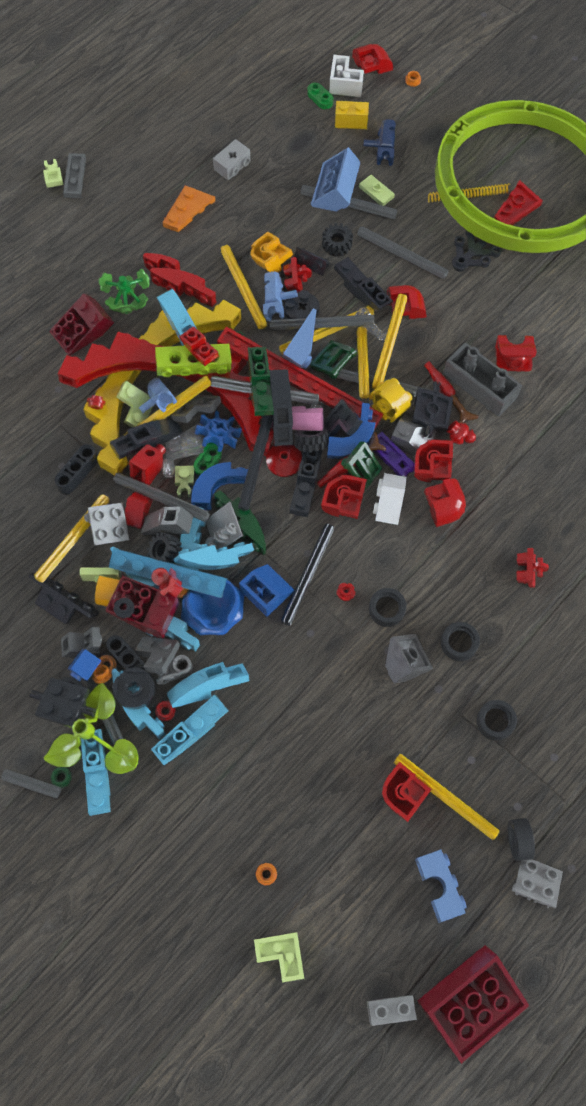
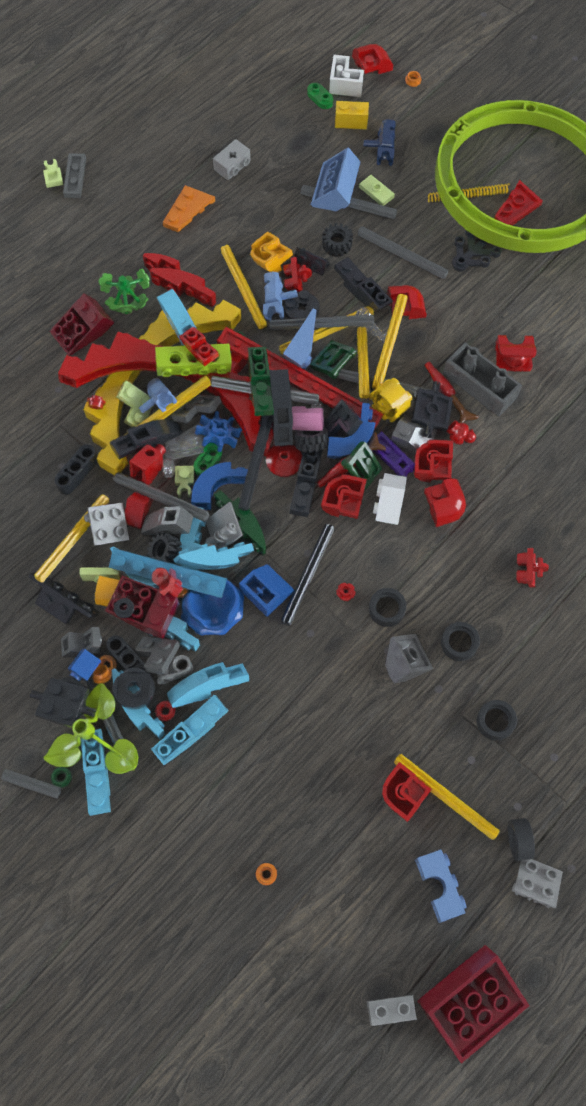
yellowish green plate [254,932,304,982] -> none

